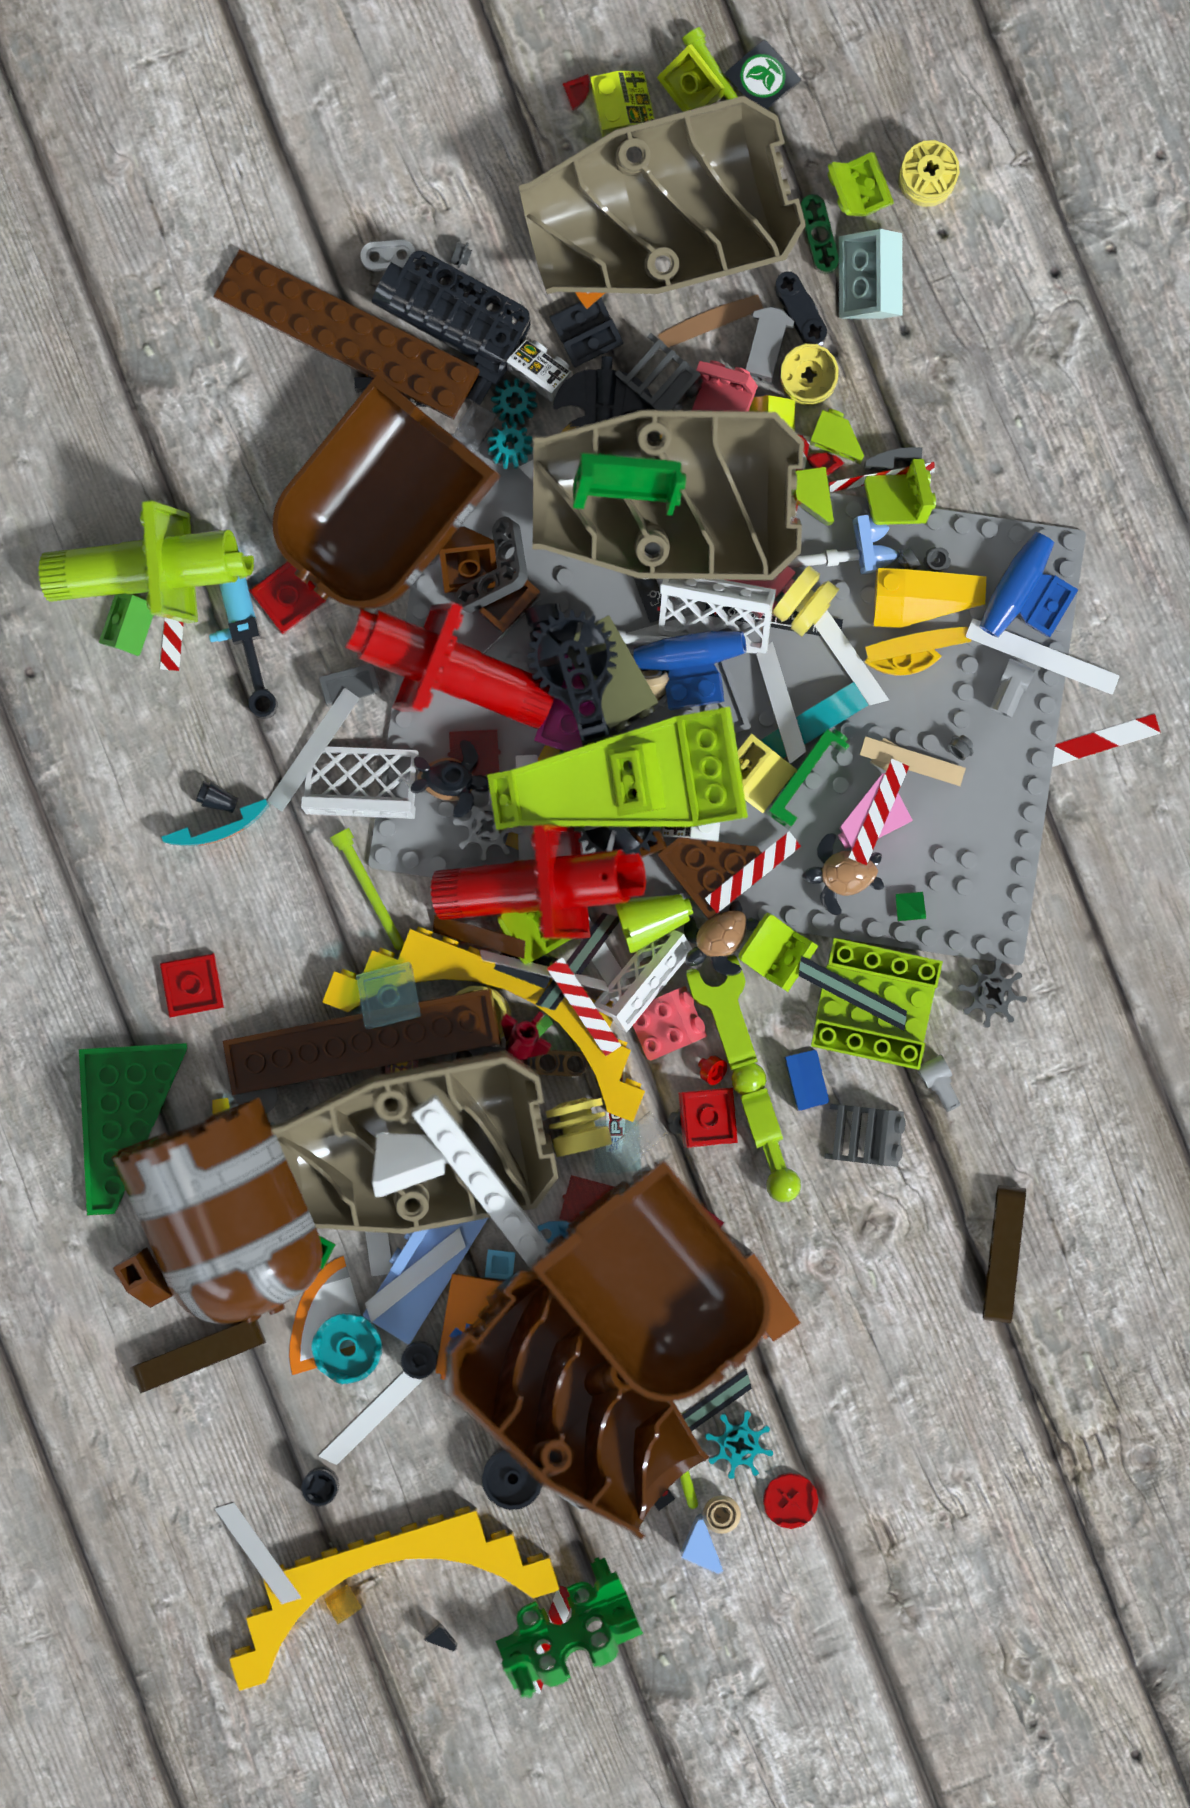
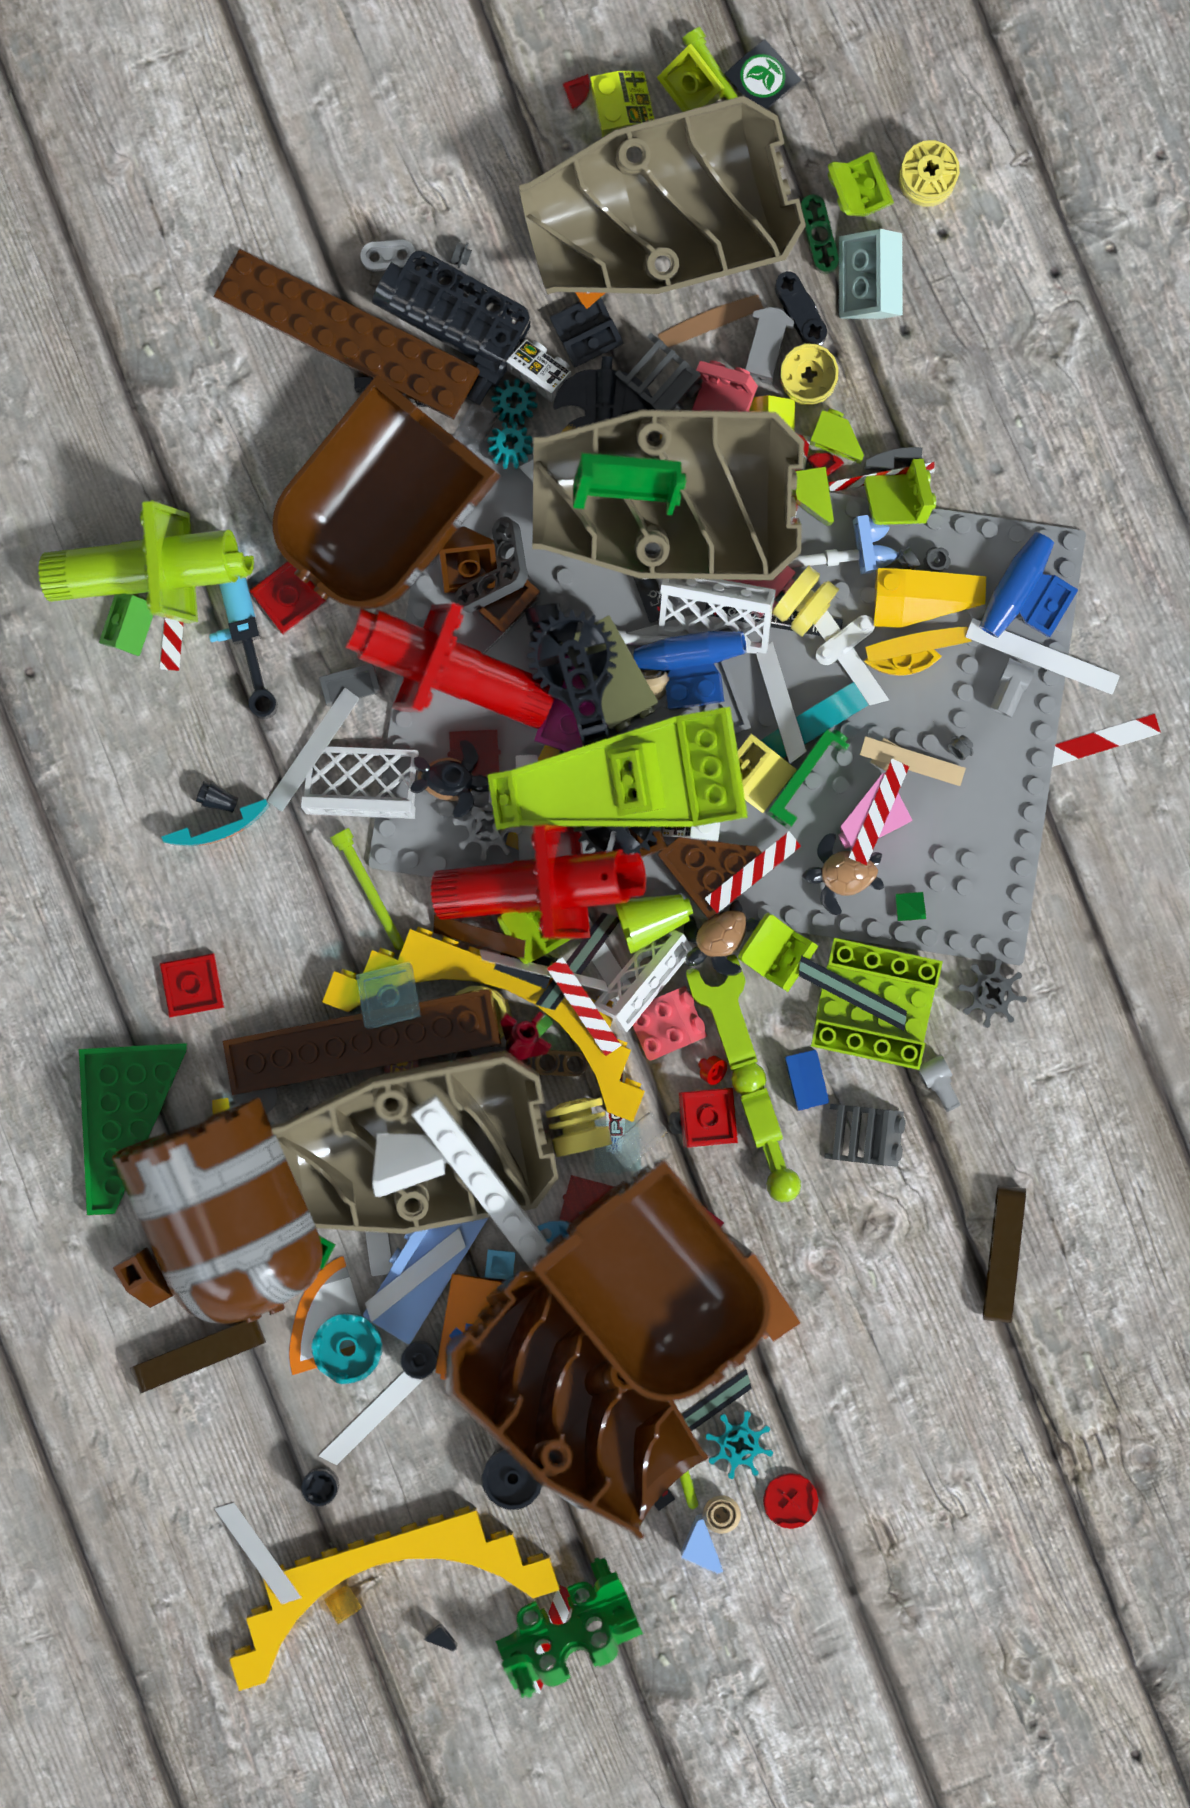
none -> white piece [816,615,875,665]

